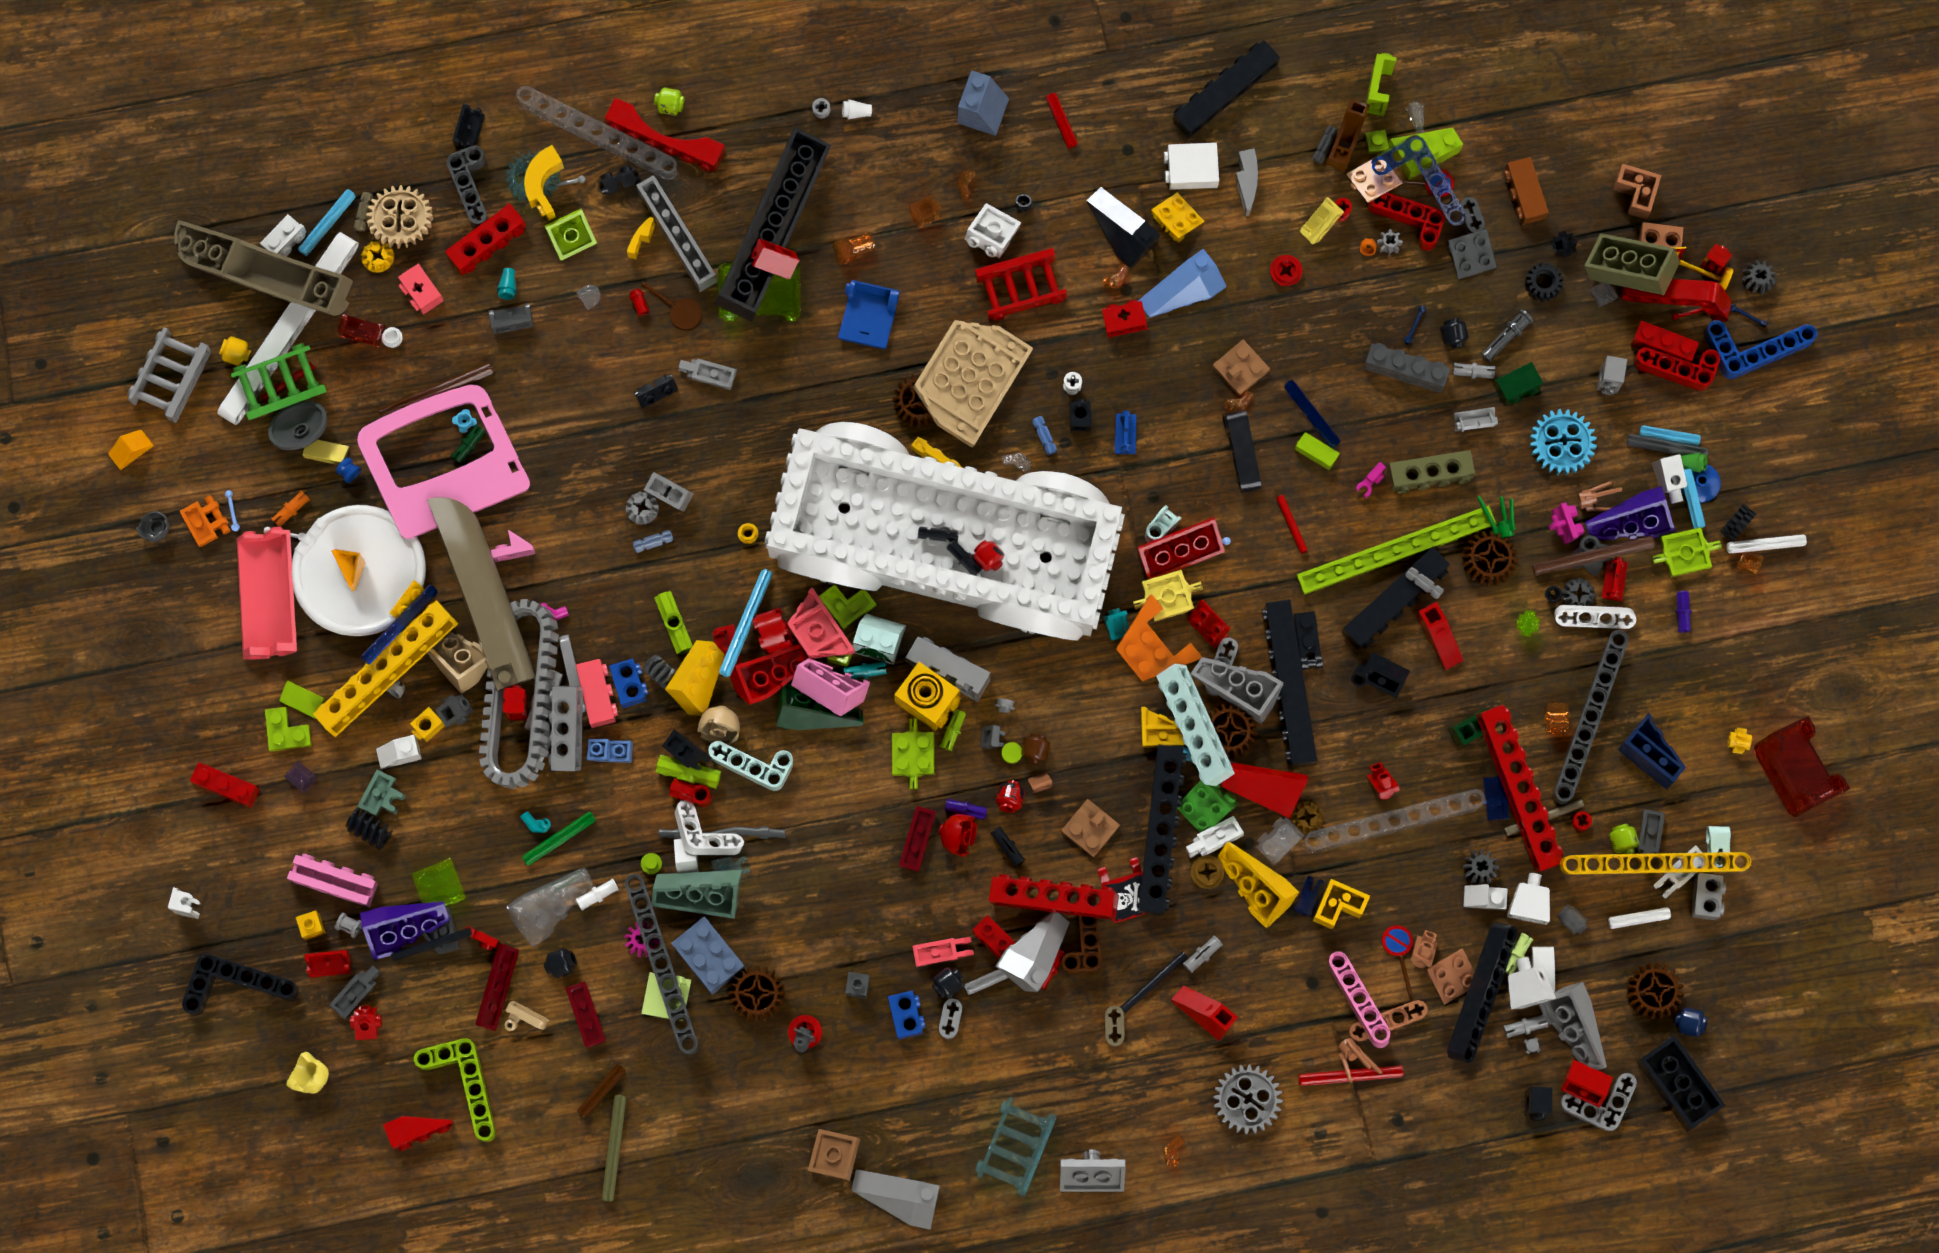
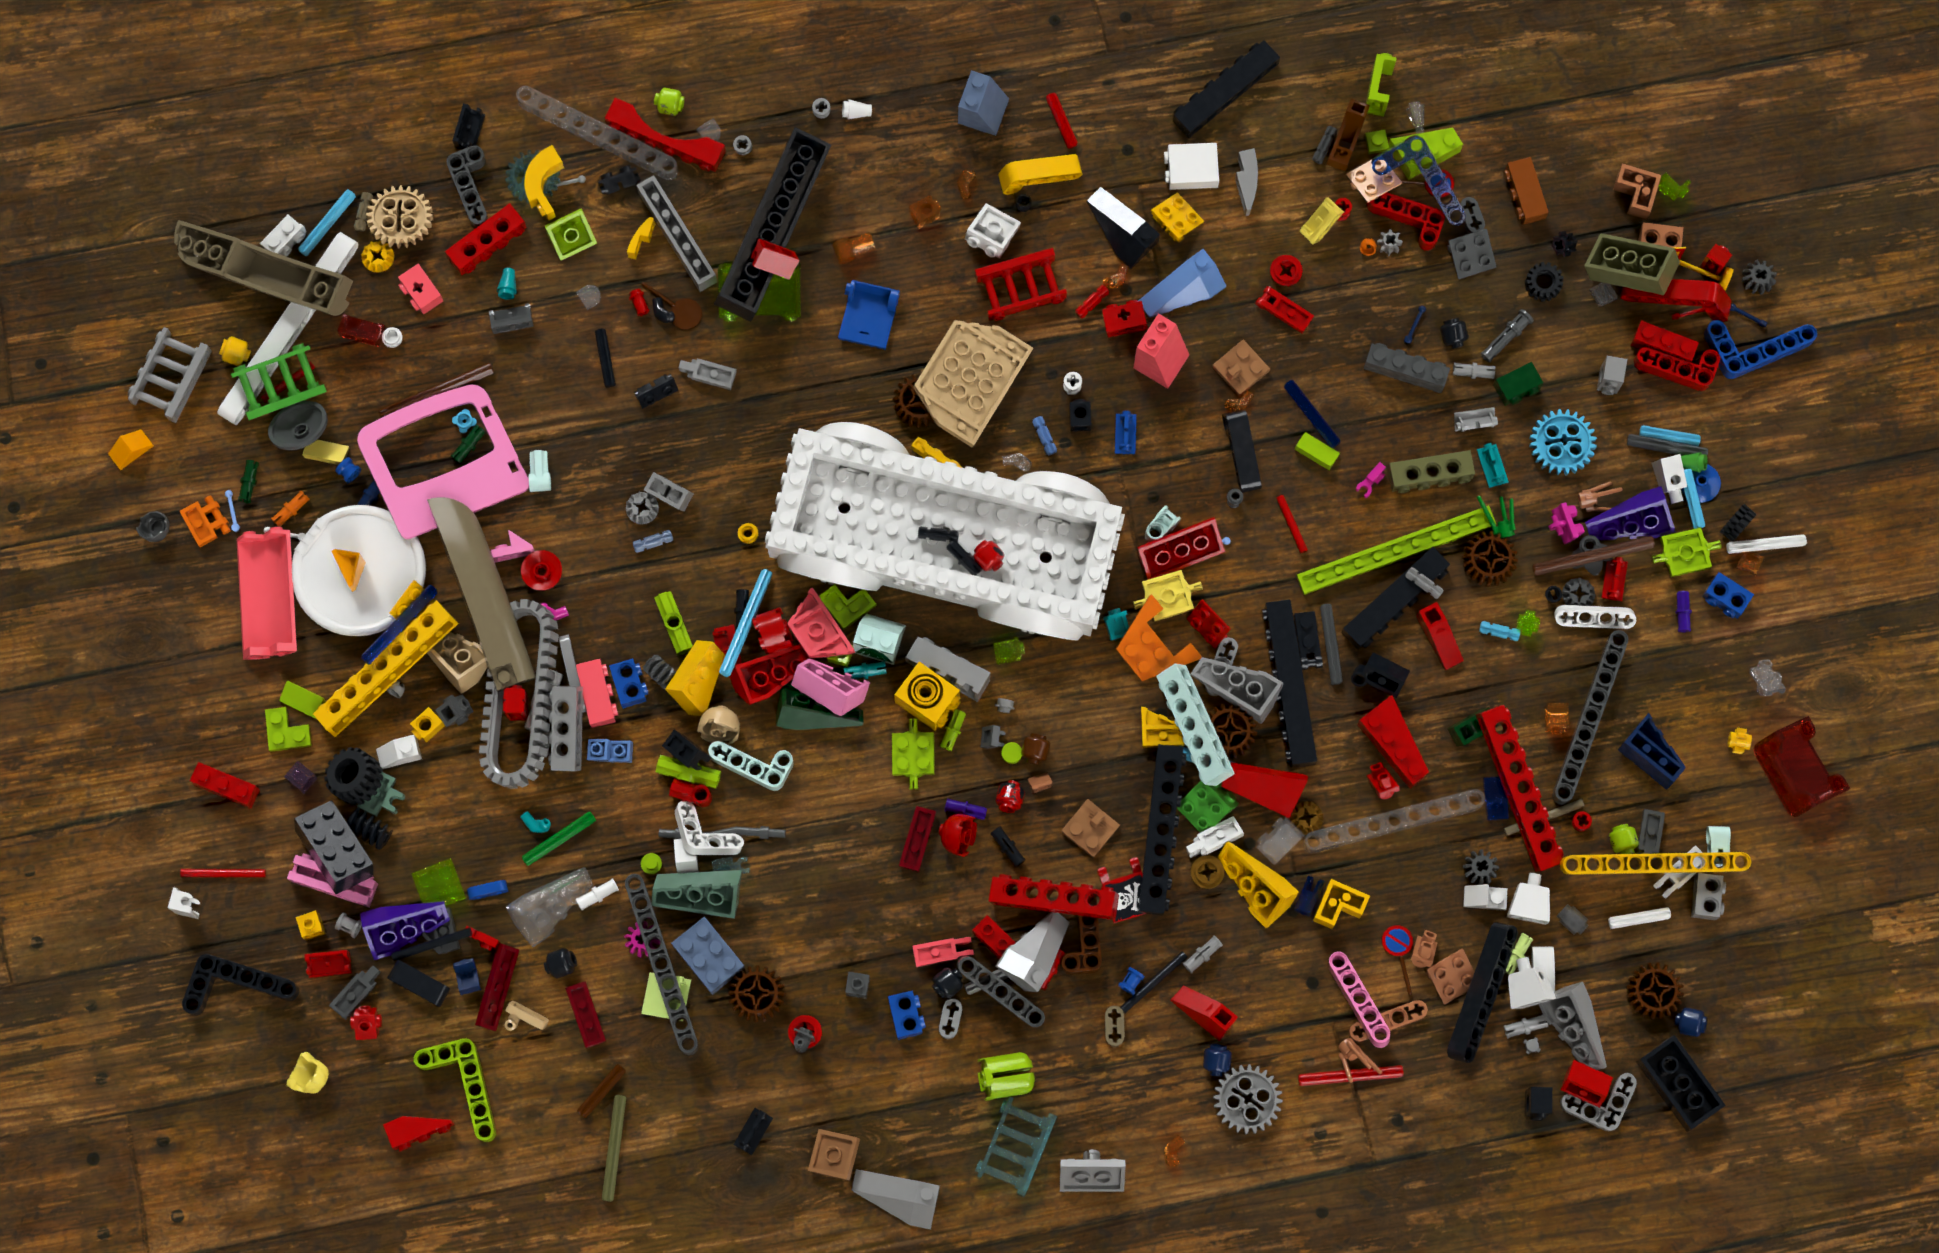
none -> red bar [180,869,266,877]
none -> dark green pin [238,460,259,503]
none -> brick [294,800,373,894]
none -> black tyre [324,747,383,805]
none -> dark blue pin [357,480,380,506]
none -> black beam [387,960,450,1007]
none -> dark blue bracket [453,958,481,995]
none -> blue beam [467,880,508,900]
none -> red dish [521,550,562,591]
none -> light aqua piece [529,450,551,492]
none -> black axle [595,328,616,388]
none -> black arm [652,298,675,323]
none -> clear tile [697,118,721,141]
none -> light grey bush [733,135,752,155]
none -> black hinge [733,1108,773,1155]
none -> black pin [734,589,749,631]
none -> dark grey beam [957,956,1045,1027]
none -> lime cylinder [977,1052,1035,1101]
none -> clear neon green bracket [993,637,1025,665]
none -> yellow beam [998,154,1083,195]
none -> red axle [1075,285,1109,318]
none -> blue bush [1118,967,1145,995]
none -> coral slope [1133,313,1189,389]
none -> dark blue head [1203,1044,1232,1076]
none -> dark grey pin [1227,489,1243,508]
none -> red plate [1255,286,1314,334]
none -> dark grey axle [1320,604,1343,685]
none -> red wedge [1357,695,1429,789]
none -> teal hinge [1477,443,1509,488]
none -> medium azure axle [1479,621,1520,641]
none -> clear neon green bracket [1658,173,1691,201]
none -> blue brick [1702,572,1754,619]
none -> clear hips [1749,659,1786,697]

